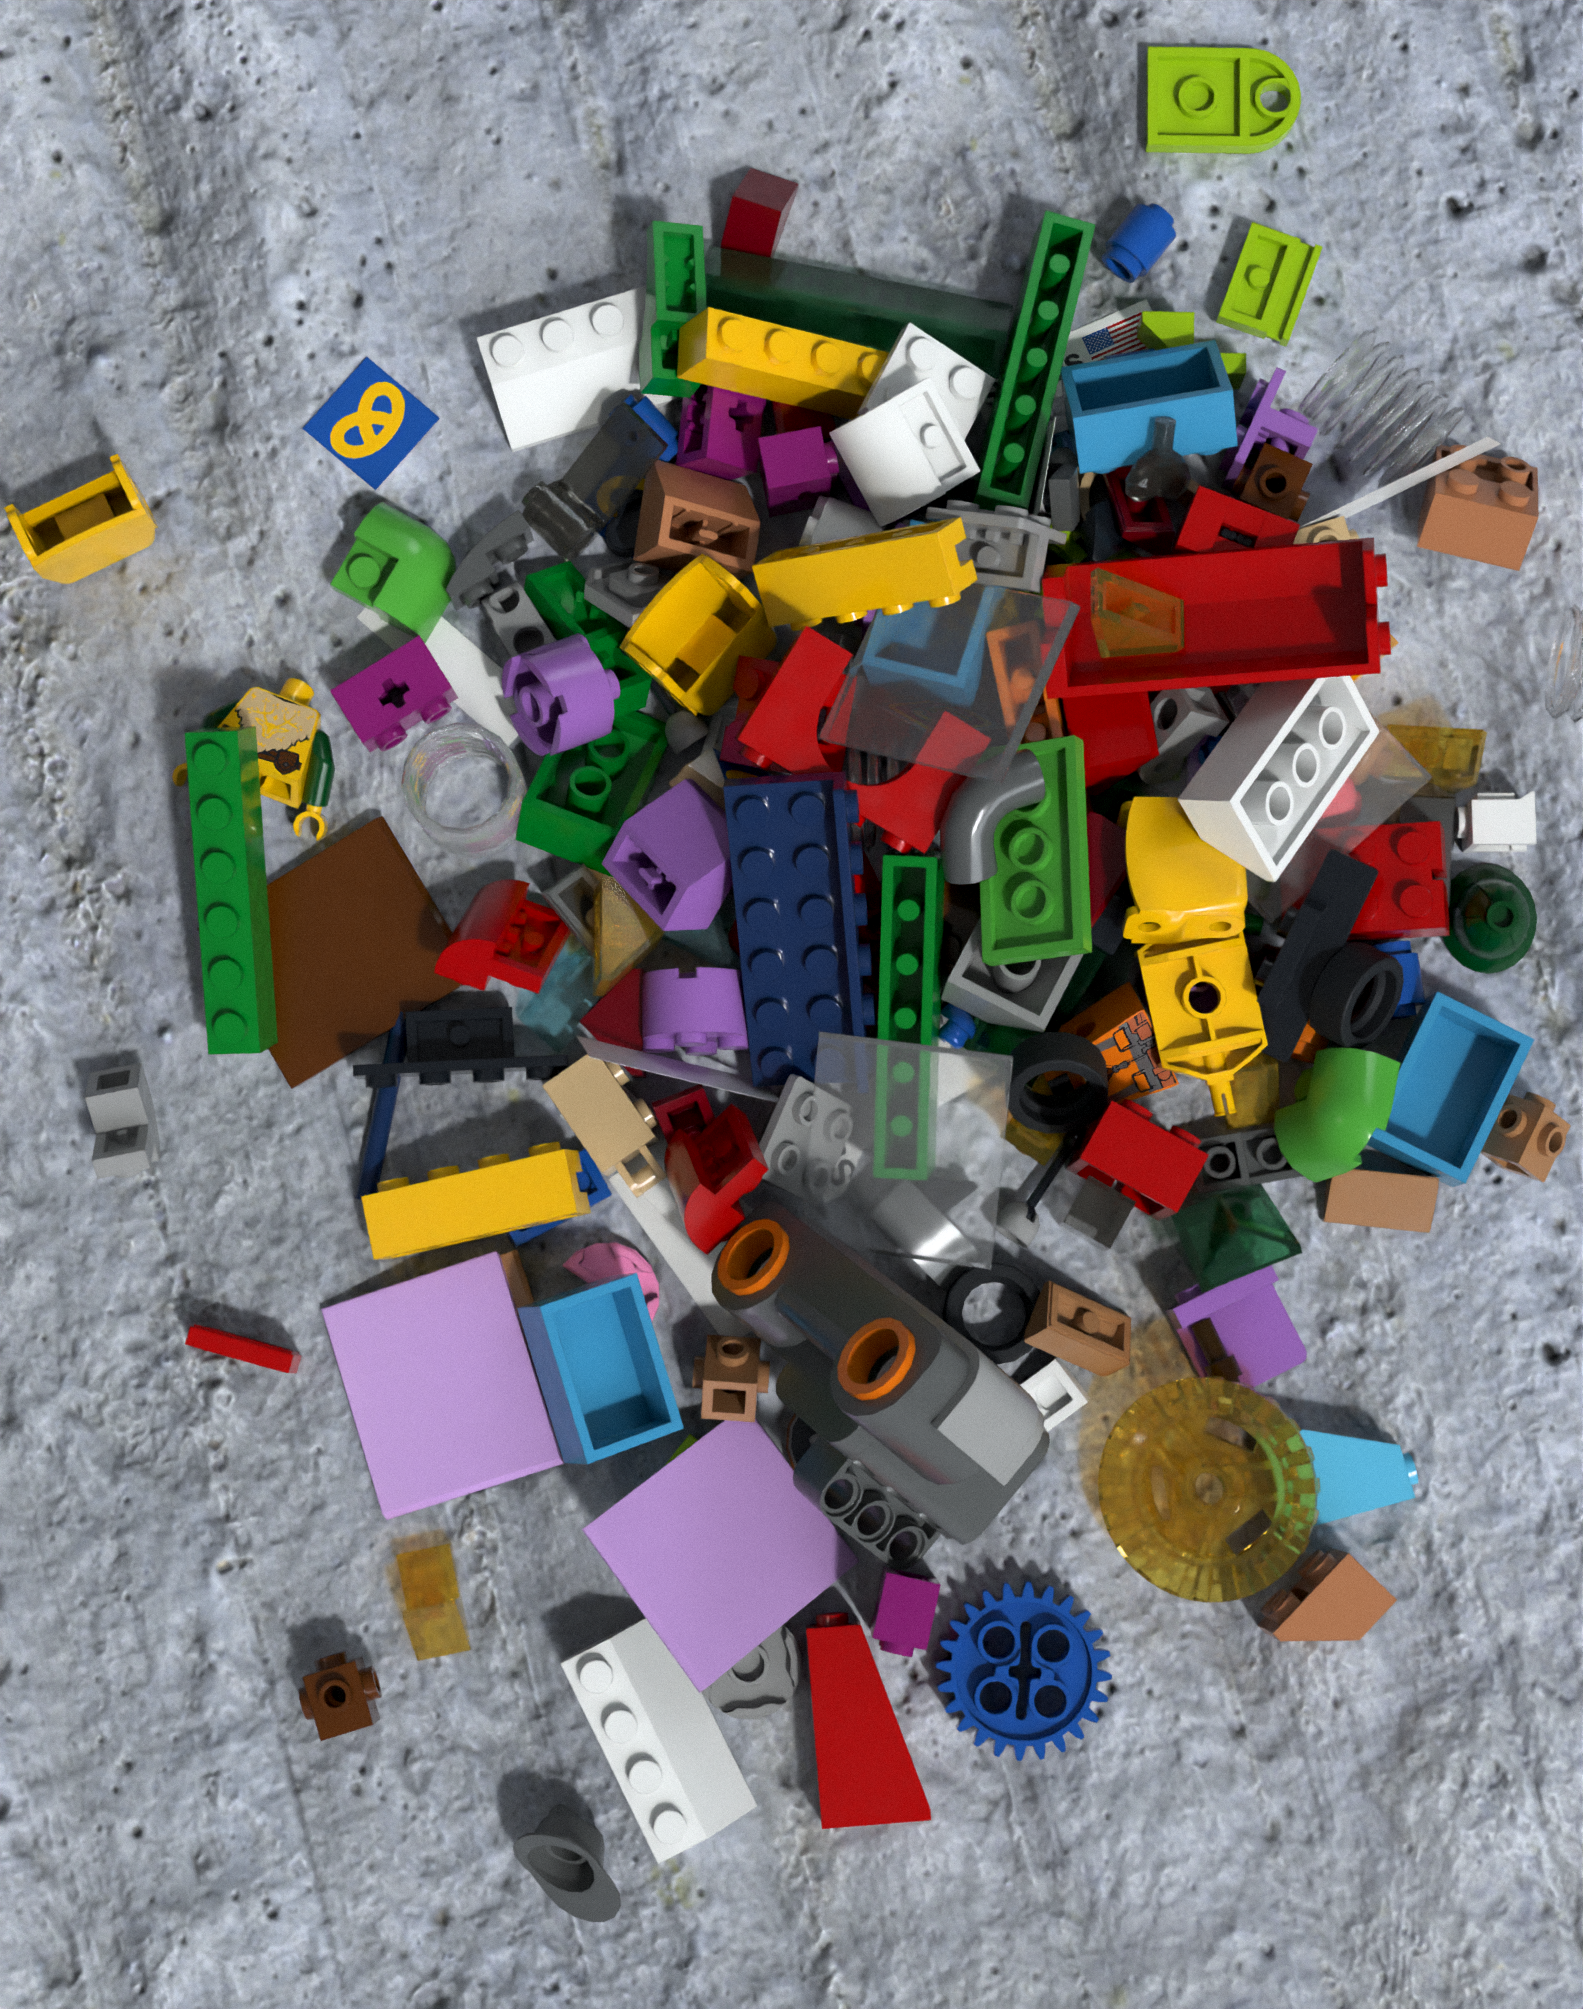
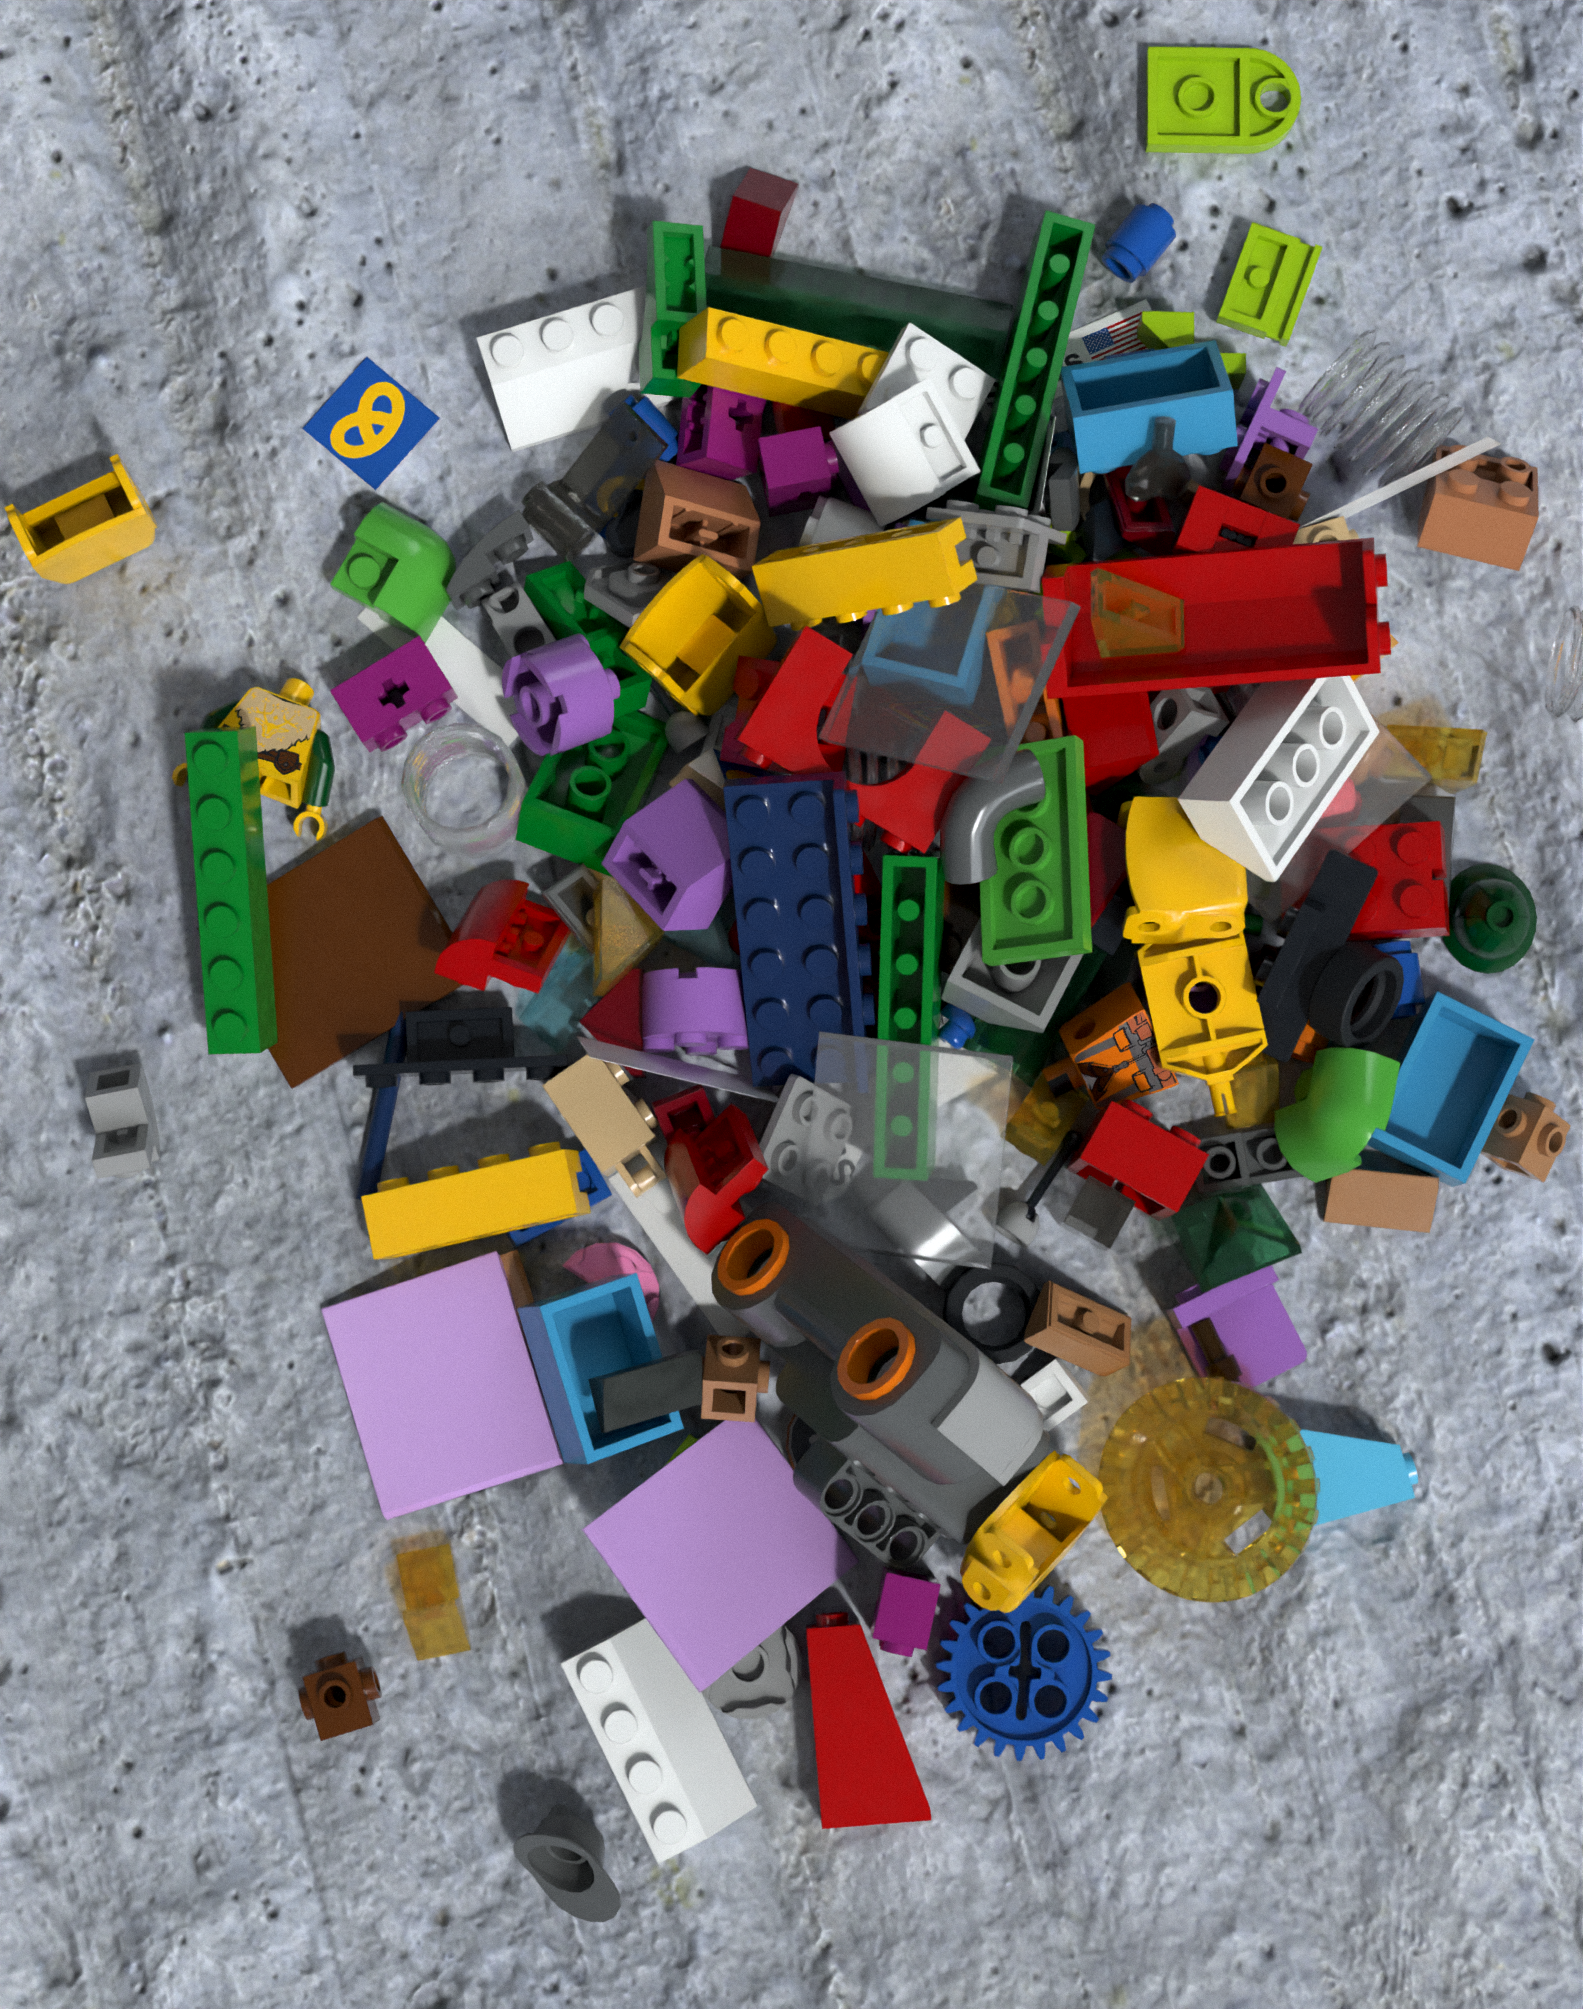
red tile [185,1324,302,1374] -> none
black tyre [1004,1032,1108,1134] -> none
nougat slope [1257,1547,1397,1641] -> none
white window [1454,791,1537,853] -> none
none -> pearl dark grey slope [588,1350,702,1433]
none -> yellow piece [960,1450,1109,1613]

